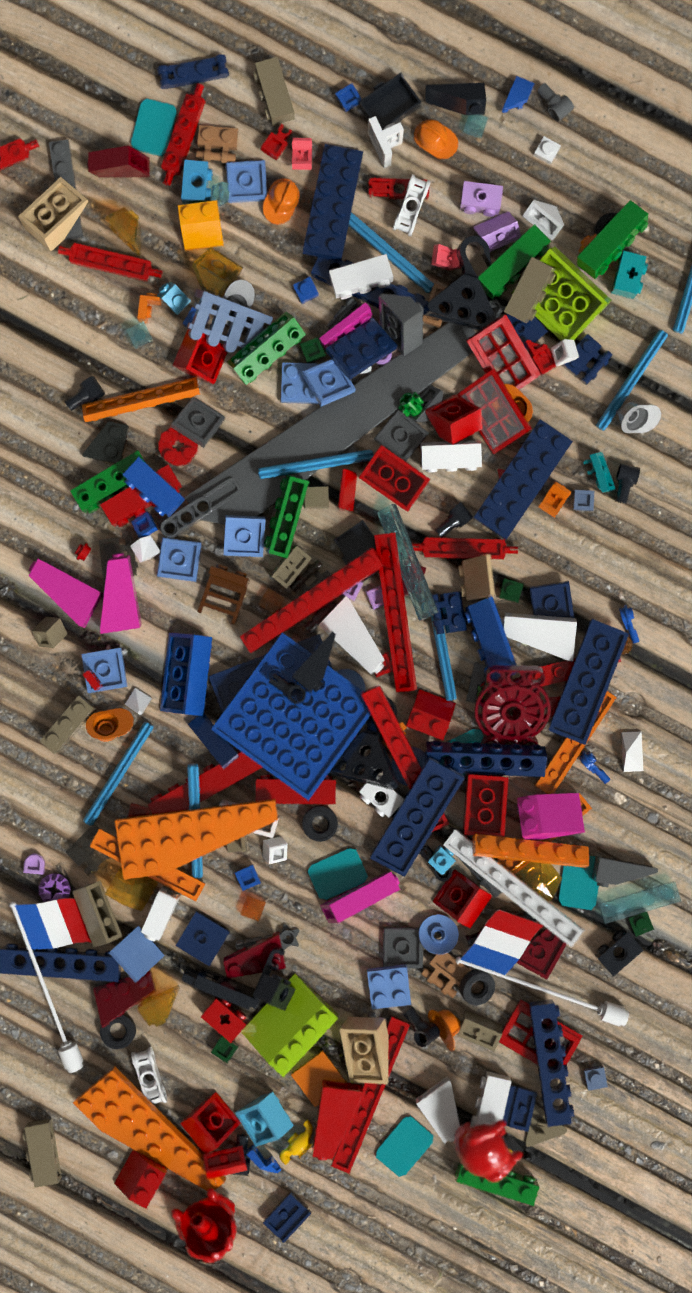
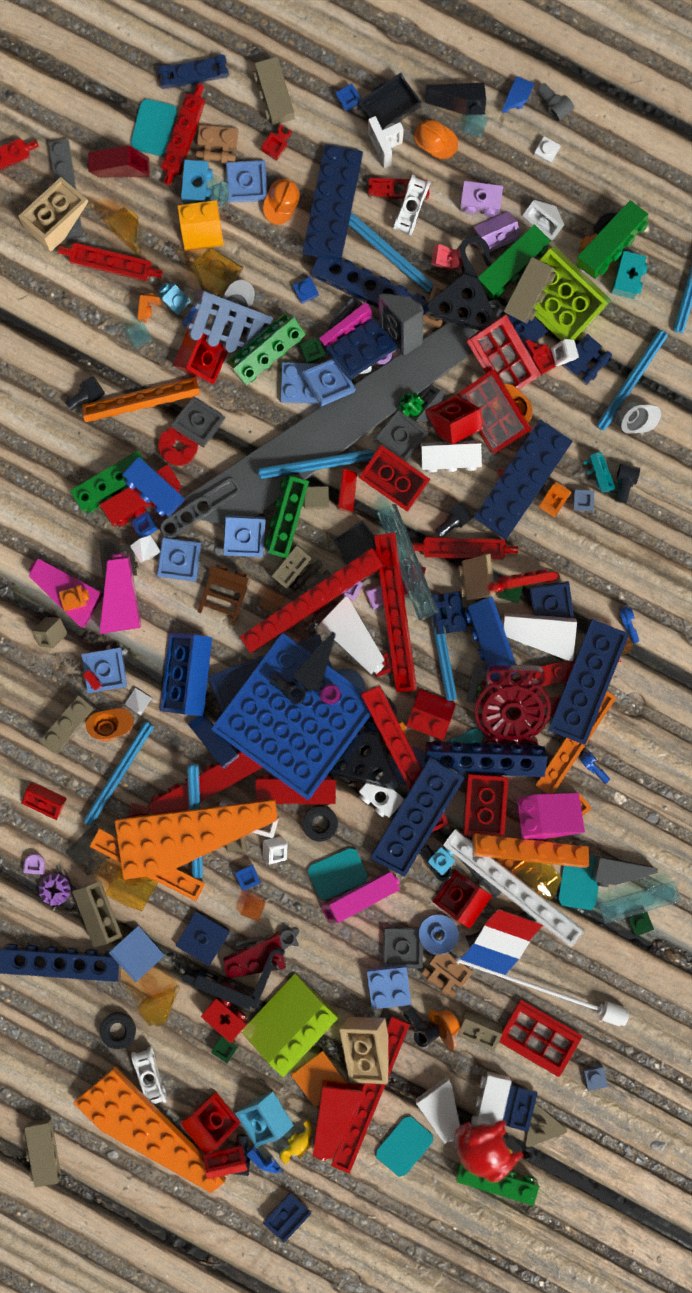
flag [9,898,92,1073] -> none
red plate [74,542,92,561] -> none
pearl dark grey wing [83,421,129,464] -> none
dark red wing [93,971,156,1028] -> none
red slope [114,1149,168,1209] -> none
white slope [141,886,181,941] -> none
red piece [171,1188,237,1263] -> none
black brick [253,973,296,1011] -> none
coral bracket [292,138,312,170] -> none
white brick [329,254,393,299] -> none
black tyre [459,969,495,1006] -> none
dark red wing [516,928,567,980] -> none
dark blue brick [529,999,574,1127] -> none
black brick [595,929,644,977] -> none
white slope [621,731,643,772] -> none
none -> red slope [21,782,67,821]
none -> orange bracket [59,585,90,612]
none -> magenta plate [320,684,340,704]
none -> red plate [487,569,560,592]

